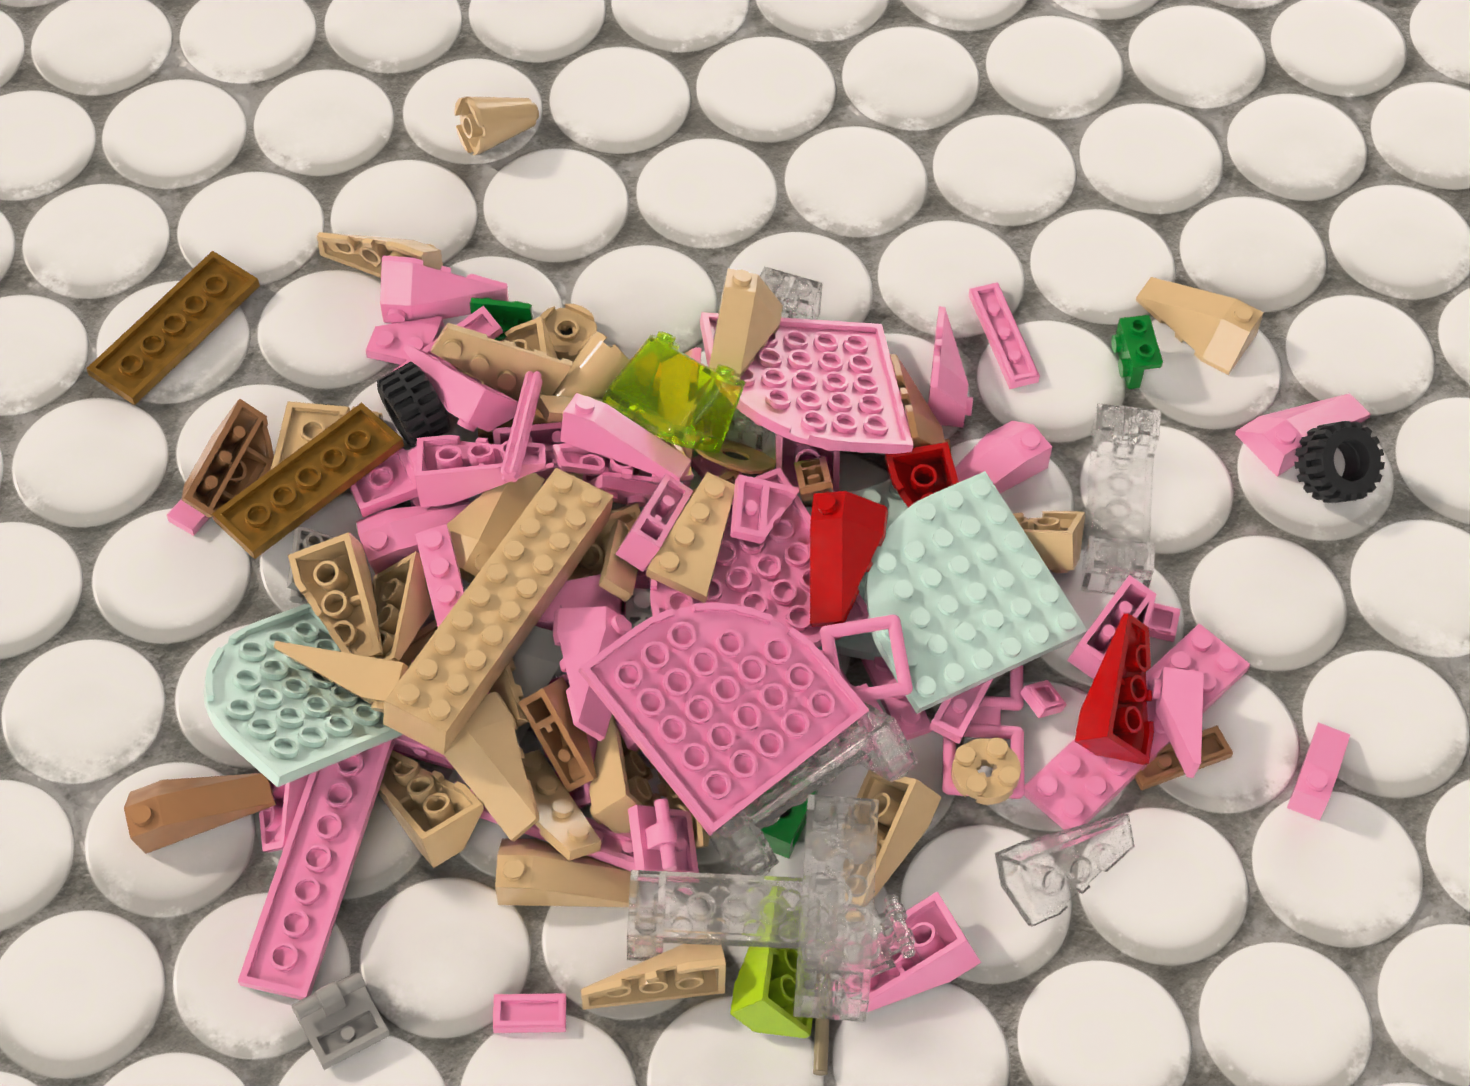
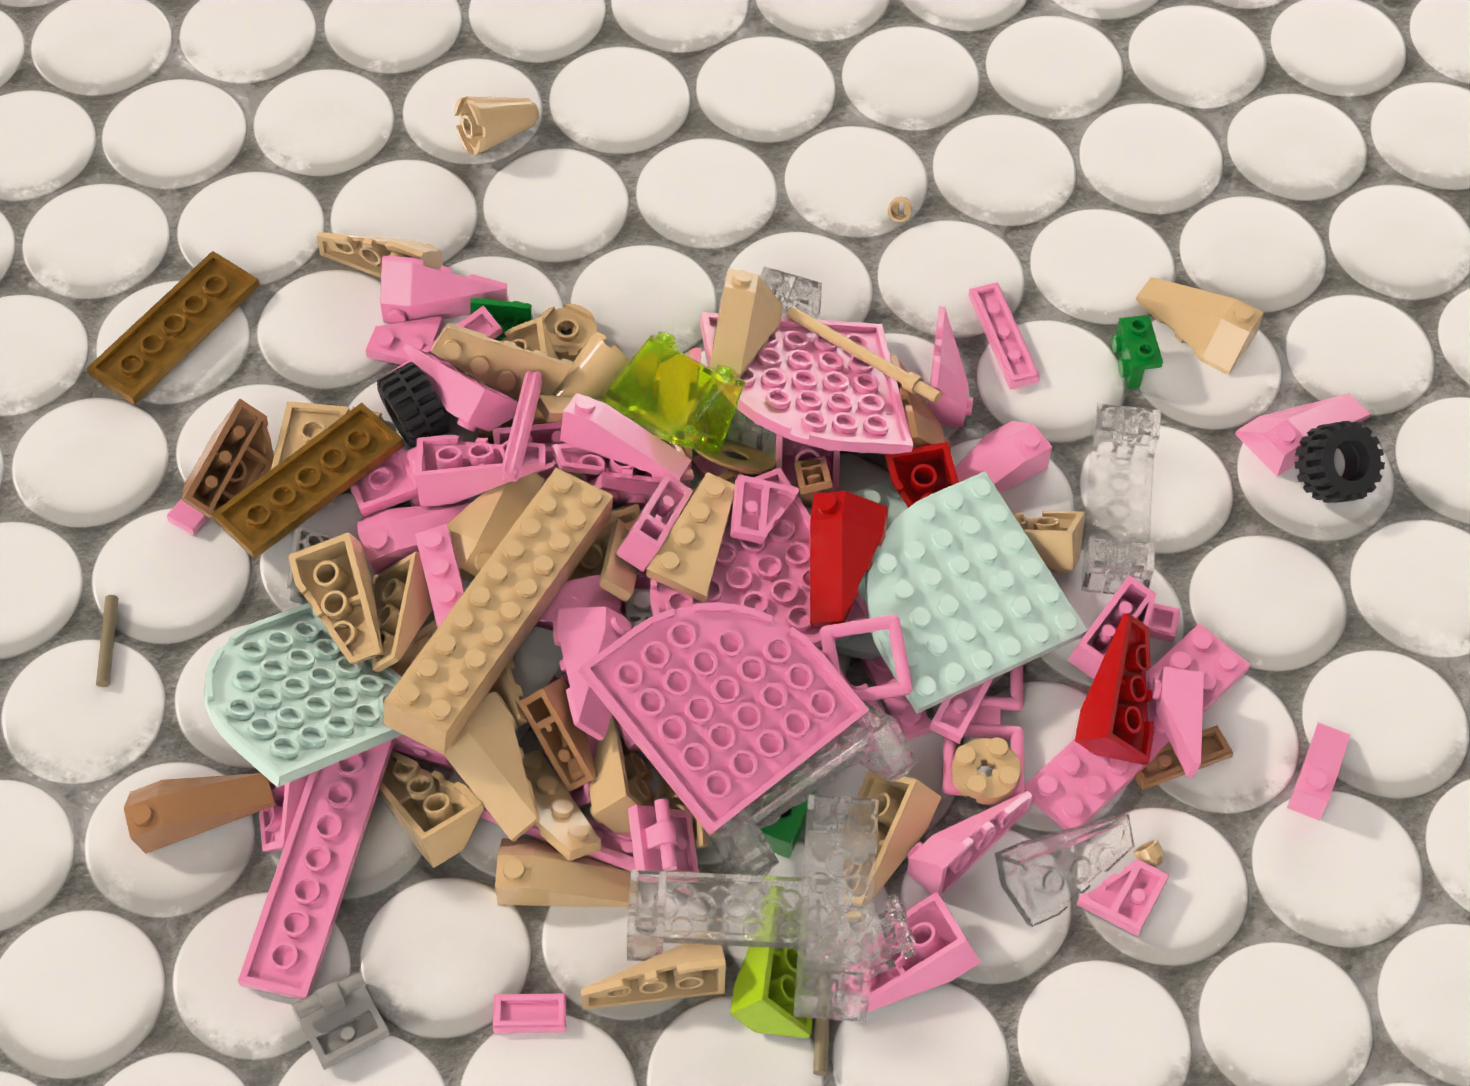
tan wedge [274,641,409,713] -> none
bright pink tile [1020,680,1066,718] -> none
none -> dark tan bar [96,595,119,687]
none -> tan bar [787,306,942,403]
none -> tan hinge [888,196,913,222]
none -> bright pink wedge [906,791,1033,896]
none -> bright pink wing [1077,859,1169,937]
none -> tan hinge [1133,839,1164,868]

